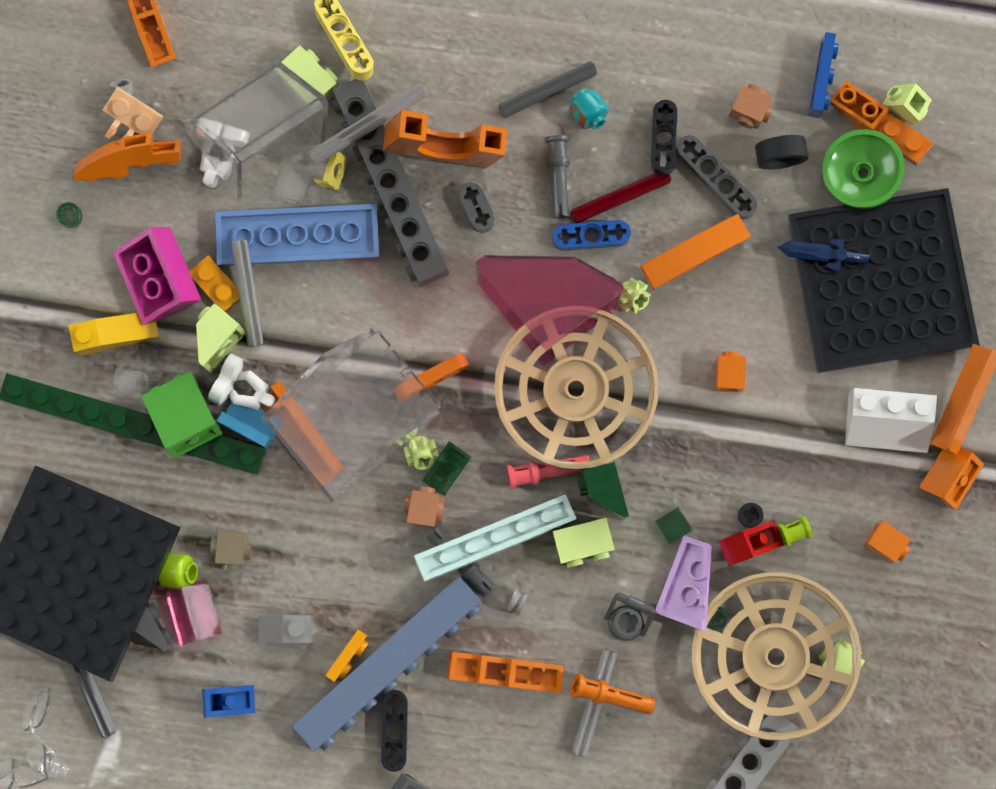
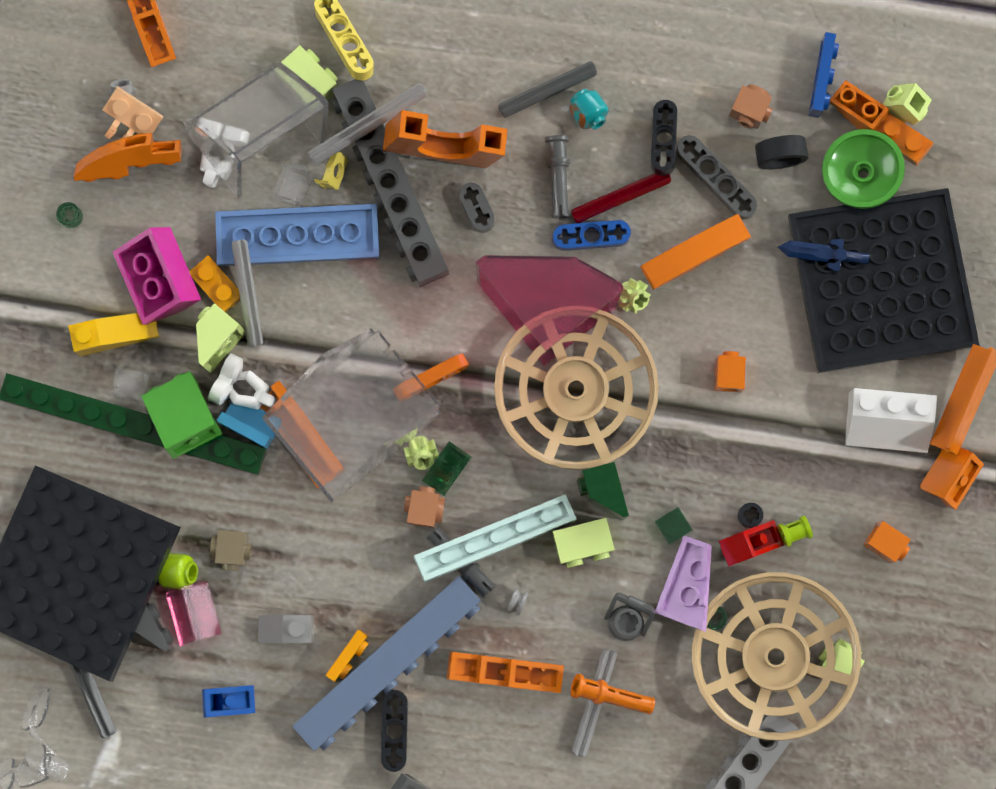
coral pin [507,454,590,489] -> none

